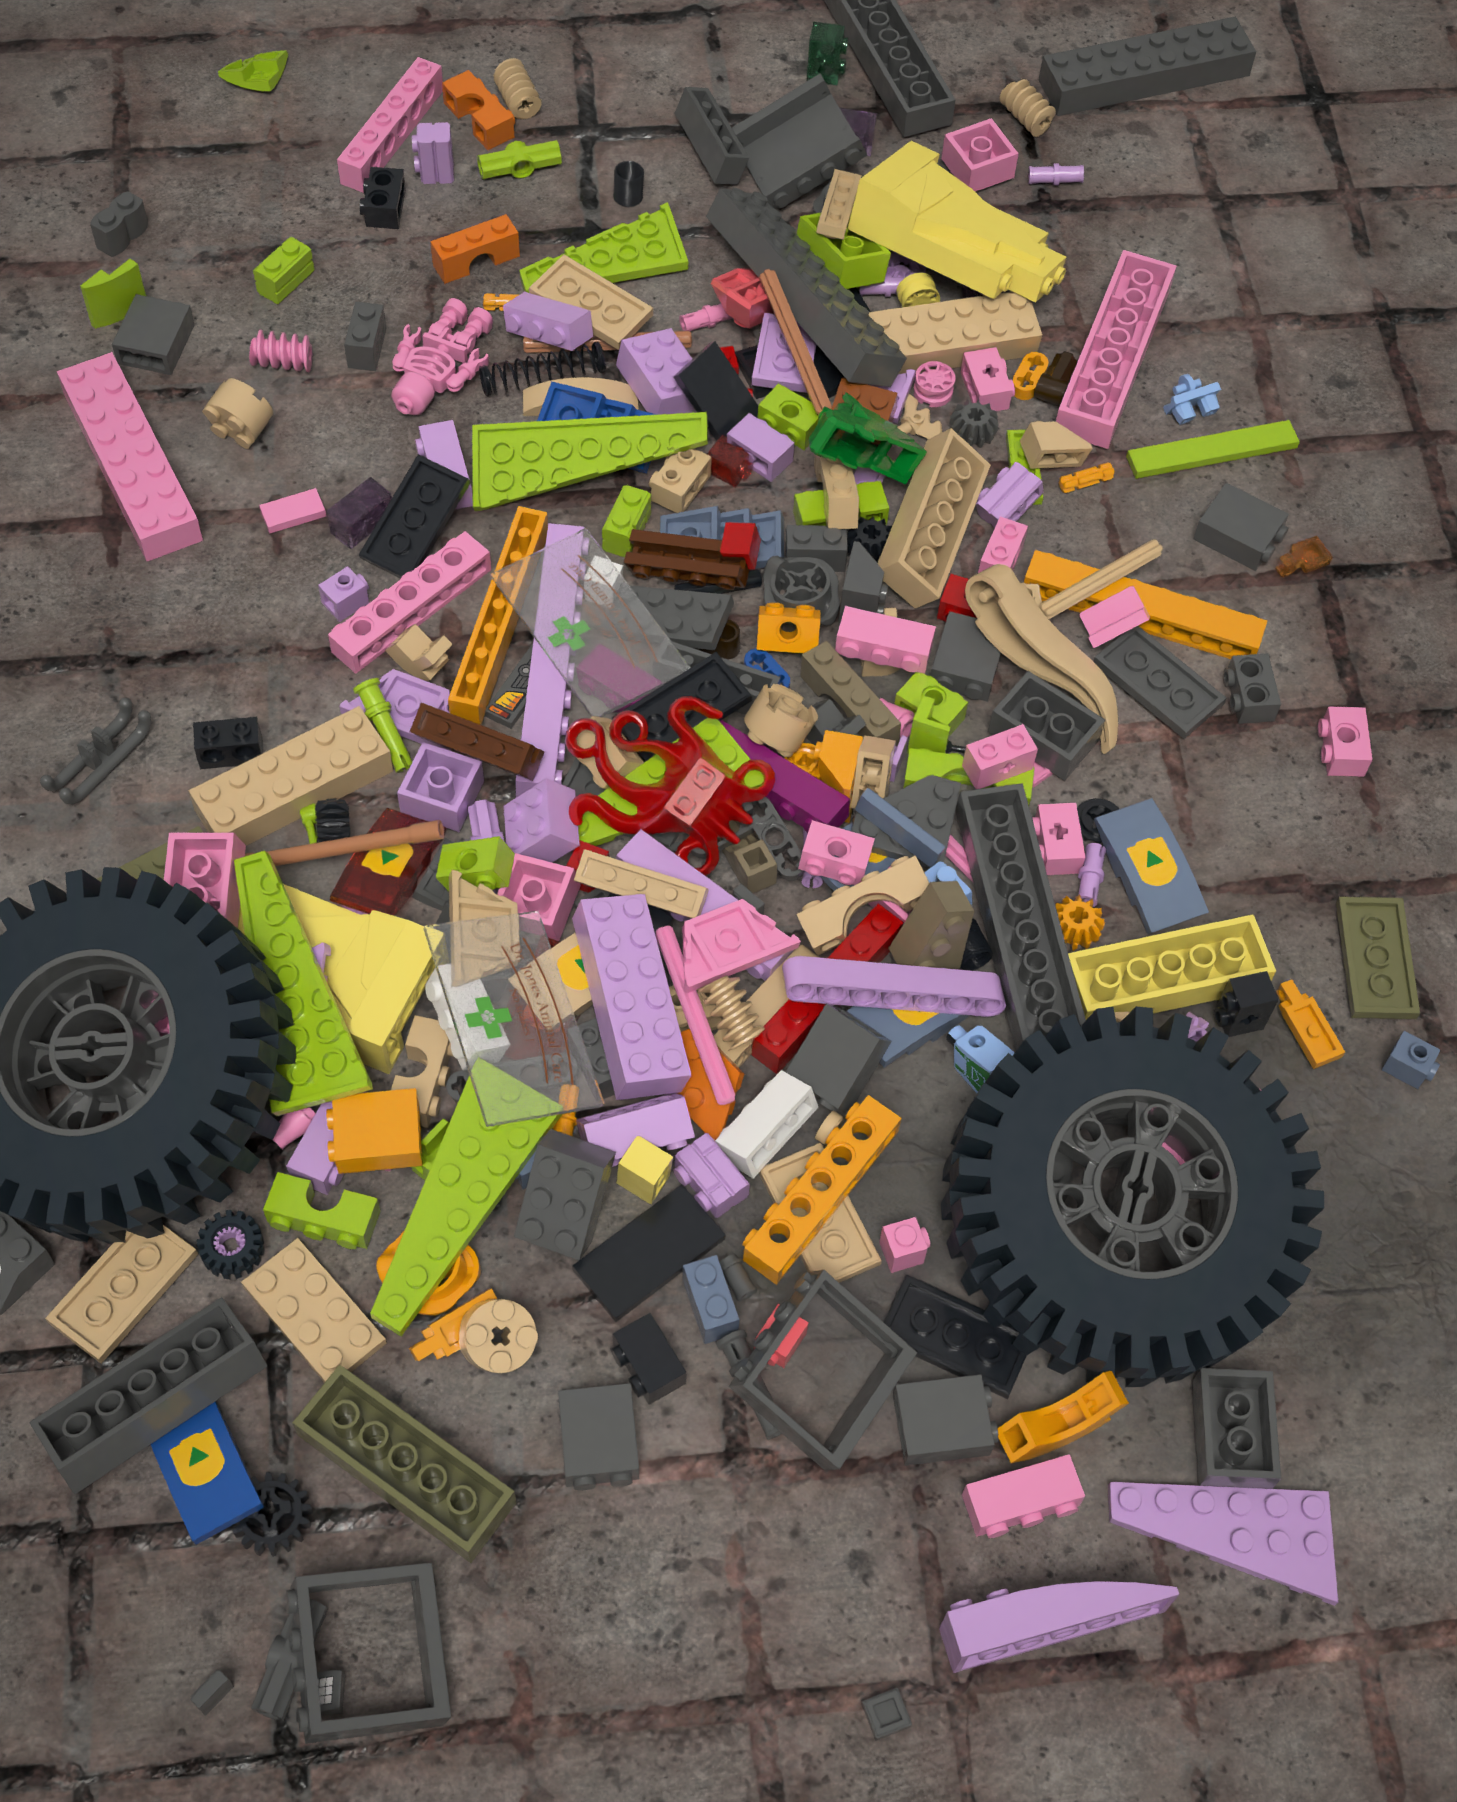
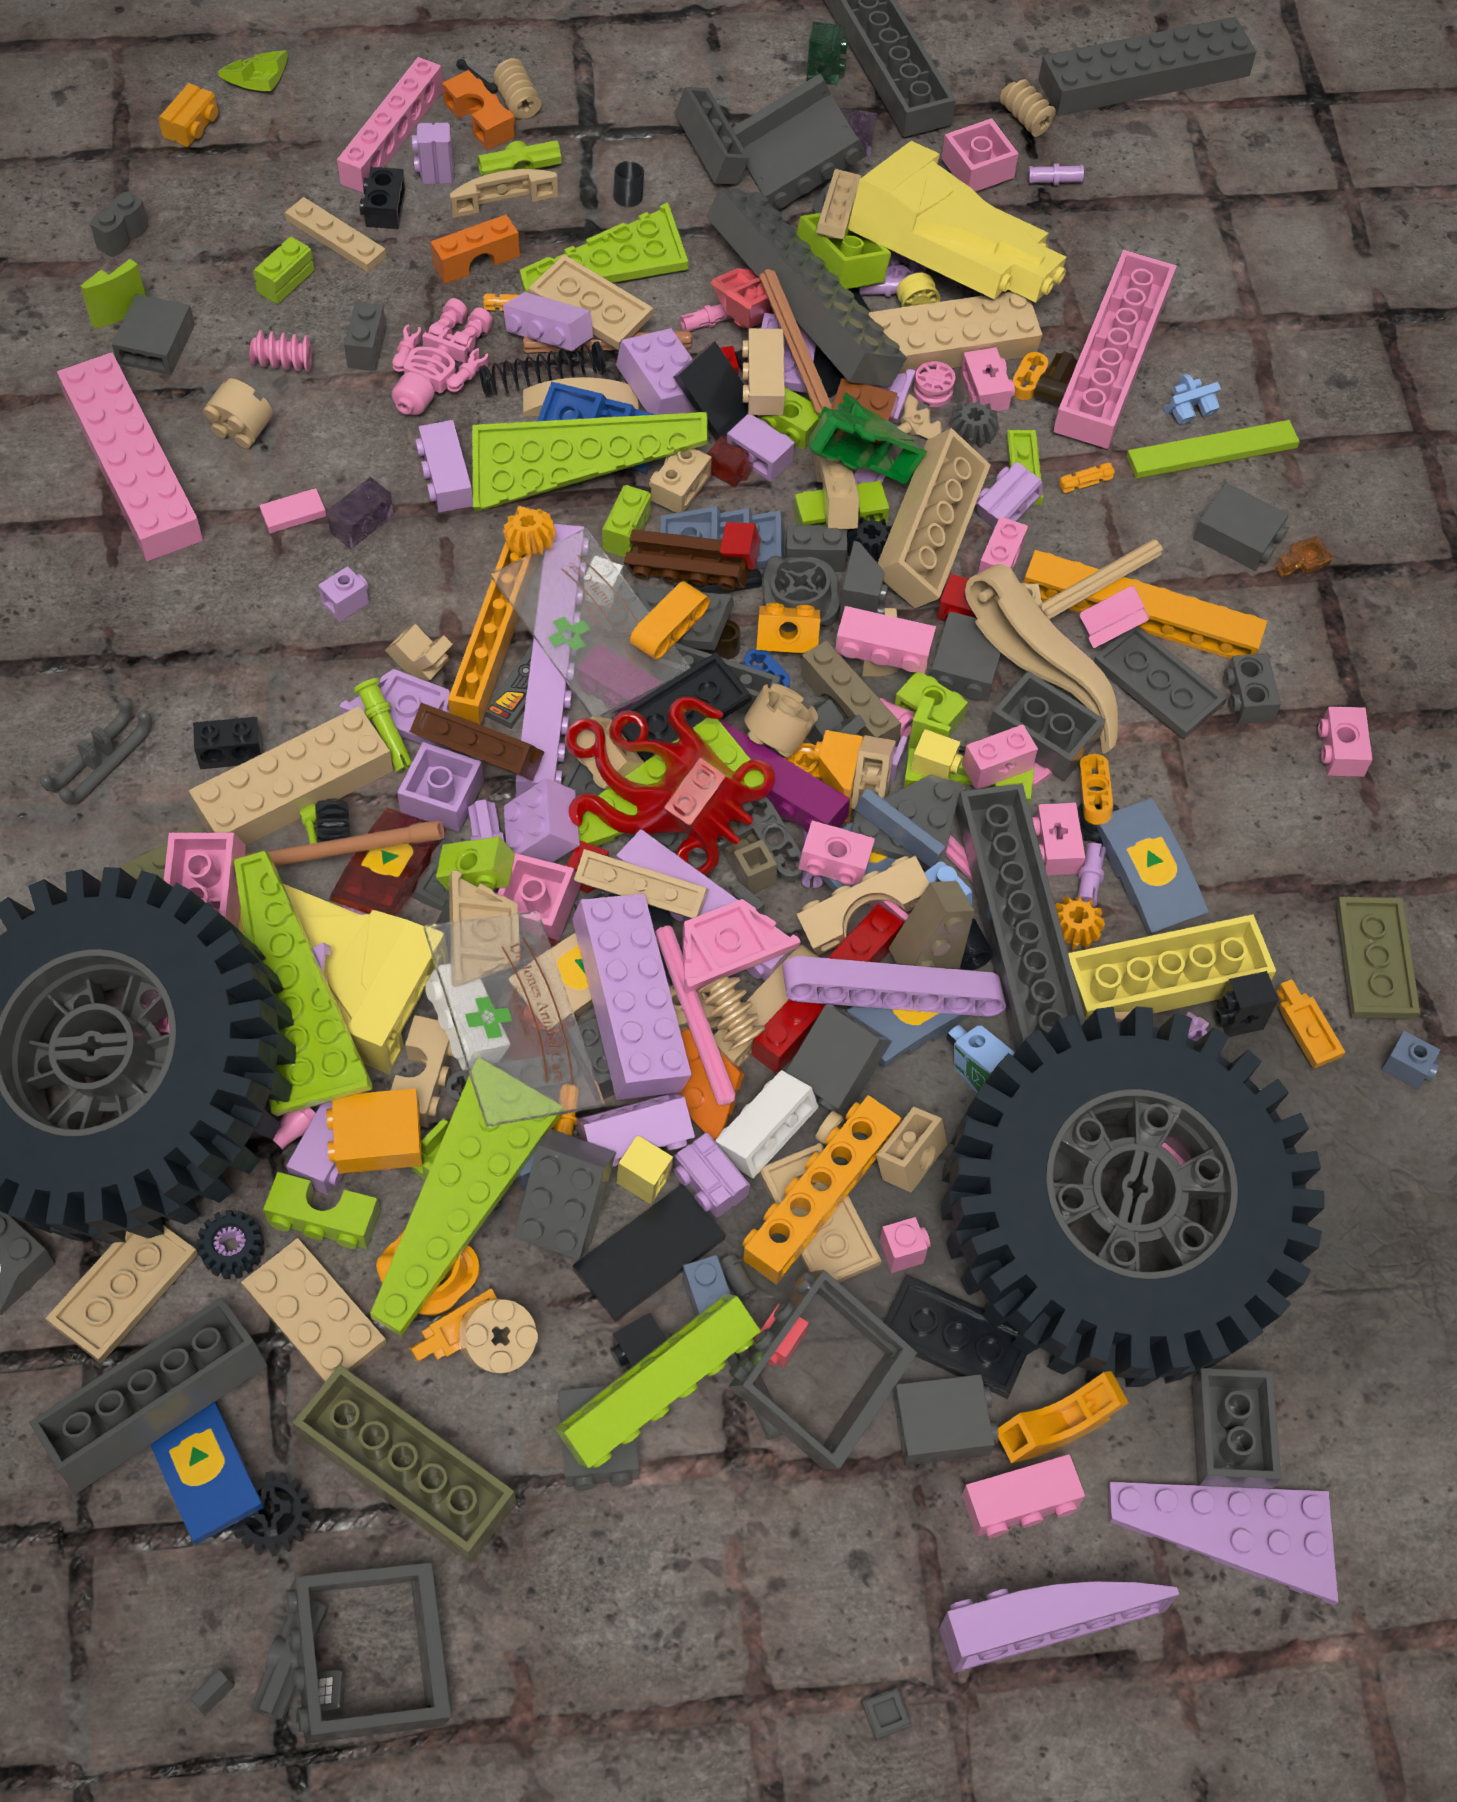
bright pink brick [328,531,491,674] -> none
black tile [359,454,471,579] -> none
tan slope [1020,421,1093,469] -> none
none -> light orange brick [158,83,218,147]
none -> tan plate [285,197,387,272]
none -> tan slope [450,169,558,218]
none -> black hinge [456,59,498,94]
none -> light orange gear [503,507,556,558]
none -> lime brick [554,1294,761,1468]
none -> light orange beam [629,581,710,660]
none -> tan brick [742,328,785,415]
none -> tan brick [876,1106,948,1193]
none -> light yellow brick [911,729,963,779]
none -> light orange beam [1080,754,1113,825]

